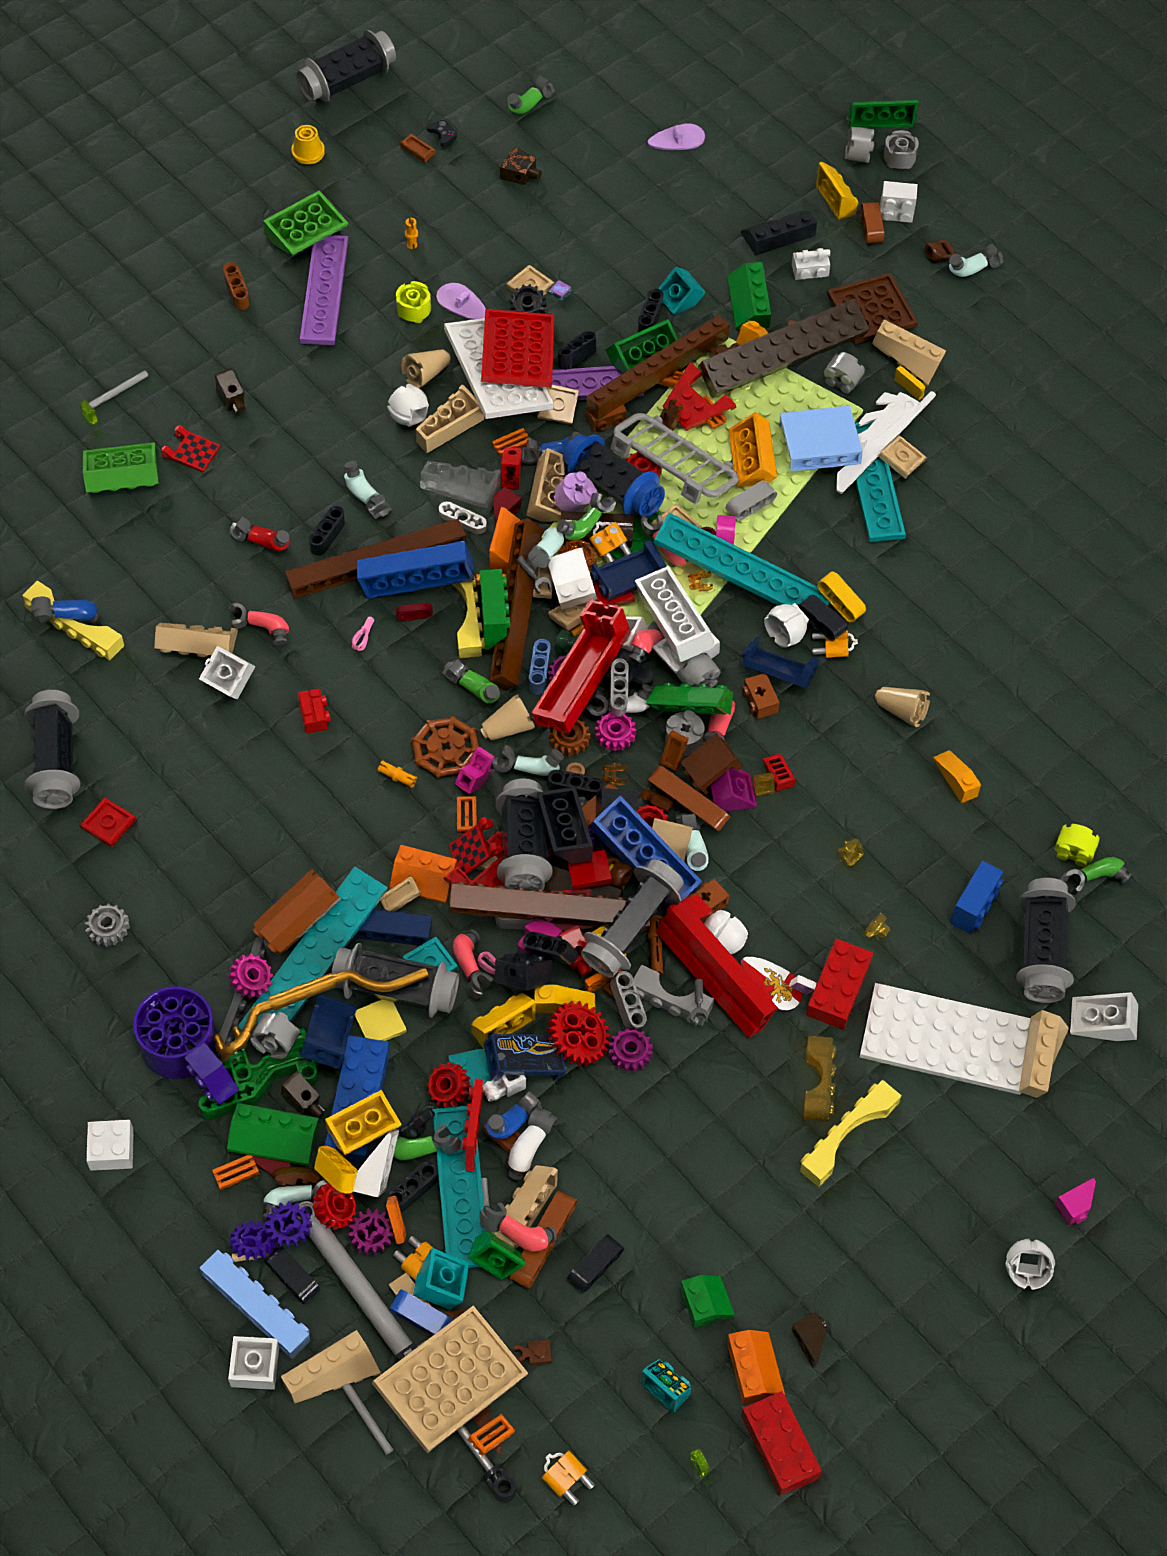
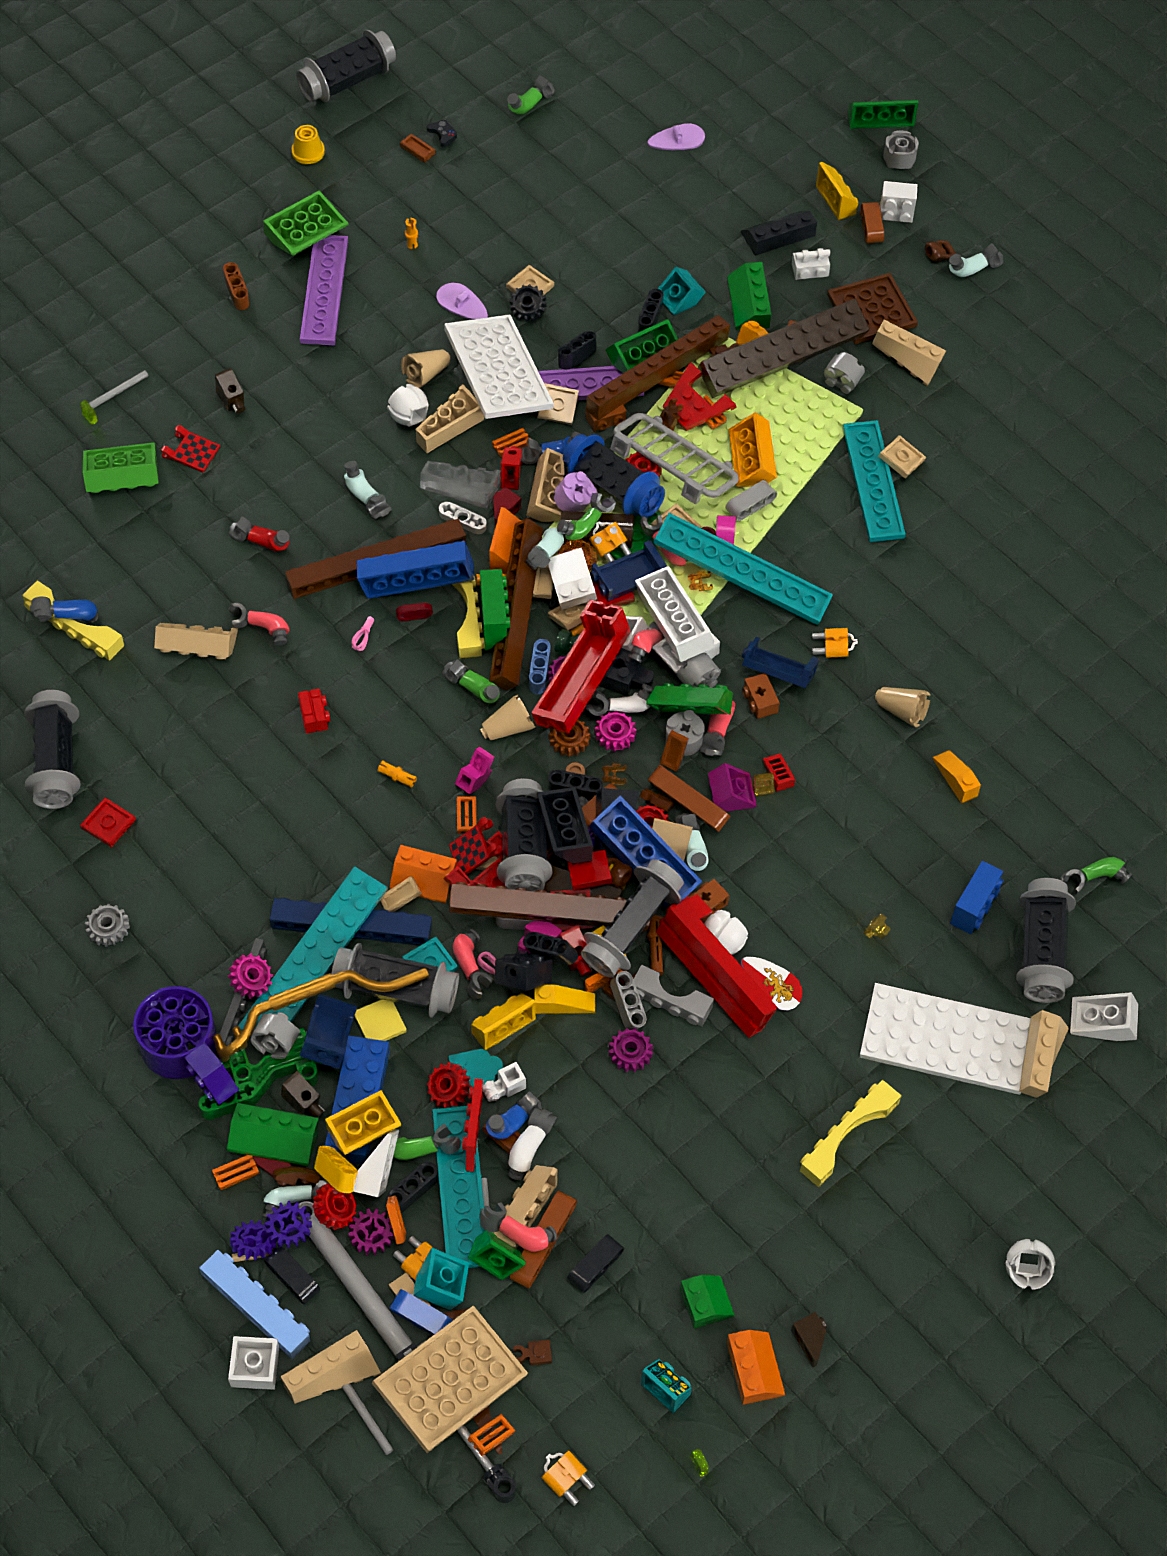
white brick [87,1120,133,1171] -> none
white brick [199,646,256,699] -> none
dark orange brick [252,868,341,954] -> none
black beam [309,506,345,556] -> none
neon yellow brick [396,281,431,323] -> none
black piece [399,1108,435,1138] -> none
dark orange plate [411,716,479,778] -> none
red plate [481,309,554,388] -> none
panel [484,1034,566,1081] -> none
piece [492,745,564,776] -> none
dark brown torso [500,147,542,185] -> none
dark grey piece [516,555,552,594] -> none
red gear [547,1001,611,1066] -> none
tile [549,279,572,301] -> none
light grey beam [610,658,628,717] -> none
reddish brown panel [681,733,743,795] -> none
dark grey piece [690,979,708,1027] -> none
red brick [741,1391,822,1496] -> none
white piece [764,603,809,648] -> none
light blue panel [779,405,862,472] -> none
white tile [789,975,816,994] -> none
black beam [797,594,848,641] -> none
clear yellow arch [803,1036,836,1121] -> none
red brick [806,939,873,1030] -> none
yellow beam [817,572,866,623] -> none
white animal [836,391,936,494] -> none
clear yellow tile [838,838,864,866] -> none
light grey brick [845,127,874,163] -> none
yellow tile [894,366,925,400] -> none
neon yellow brick [1055,824,1100,867] -> none
dark pink slope [1055,1178,1096,1225] -> none

